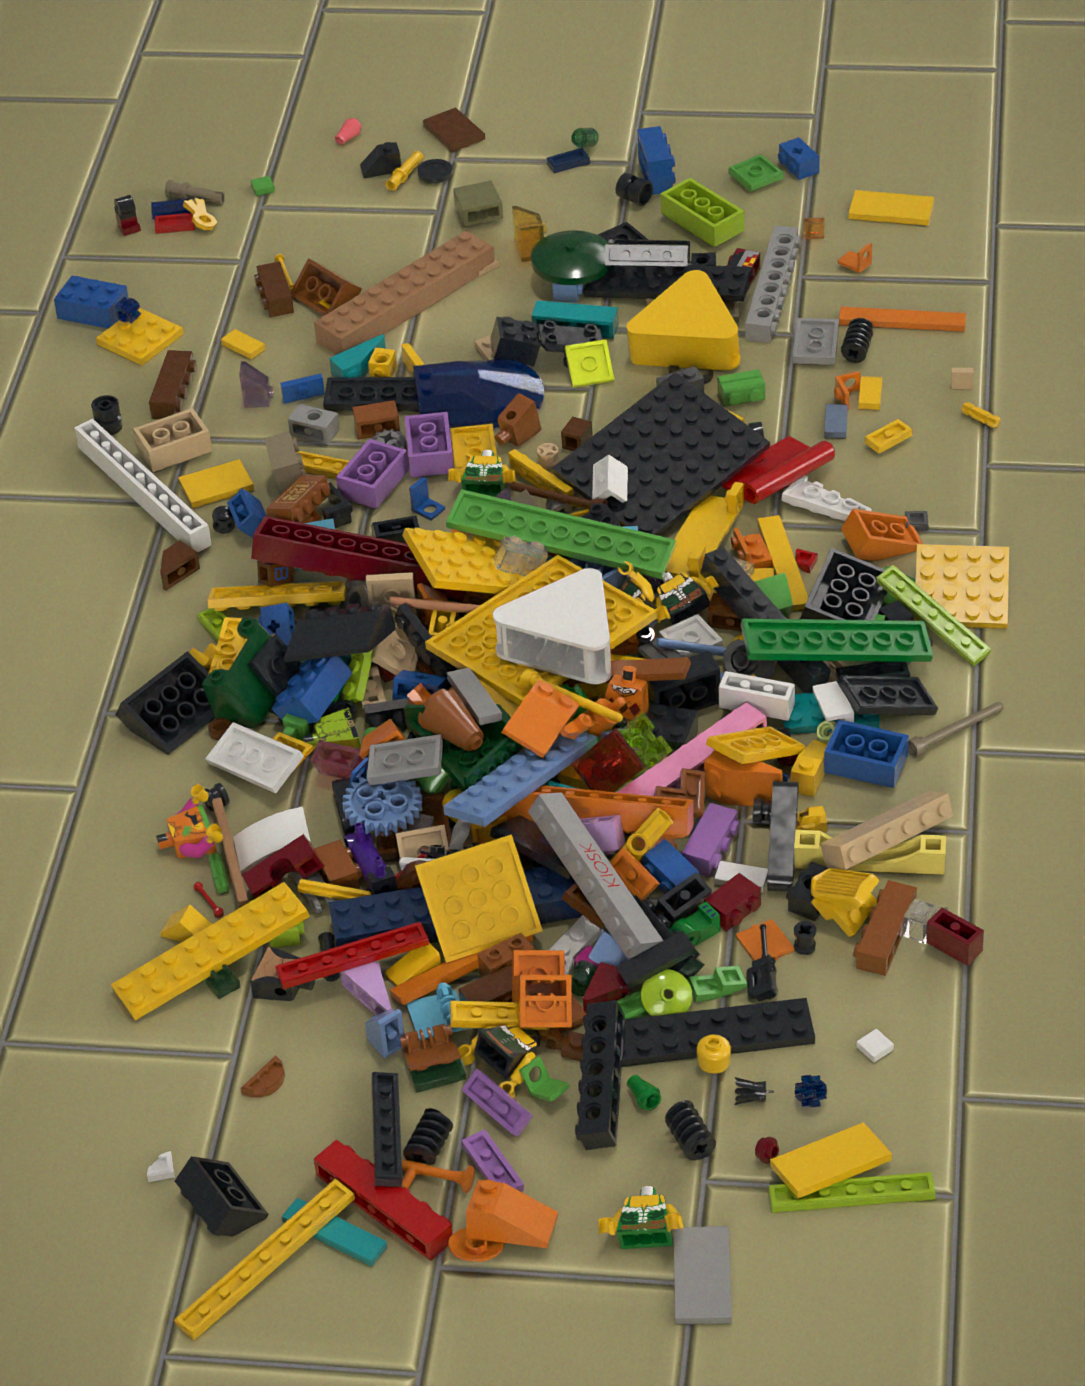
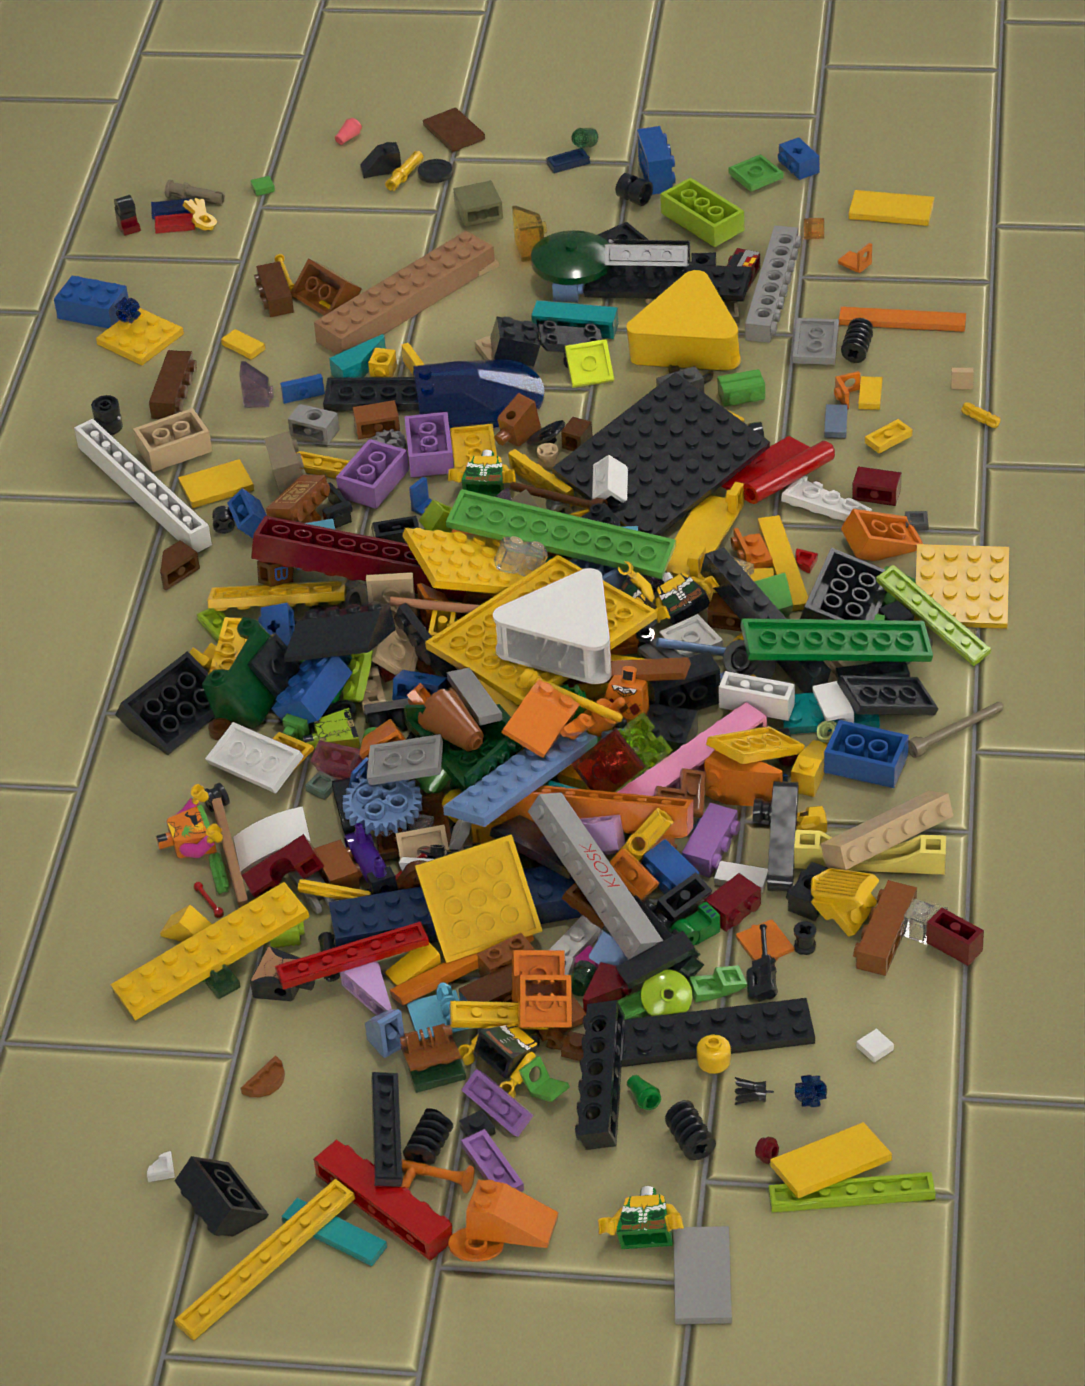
none -> sand green tile [305,771,339,800]
none -> lime slope [418,499,452,533]
none -> black plate [459,1109,496,1137]
none -> black dish [527,420,566,446]
none -> dark red brick [852,466,902,506]

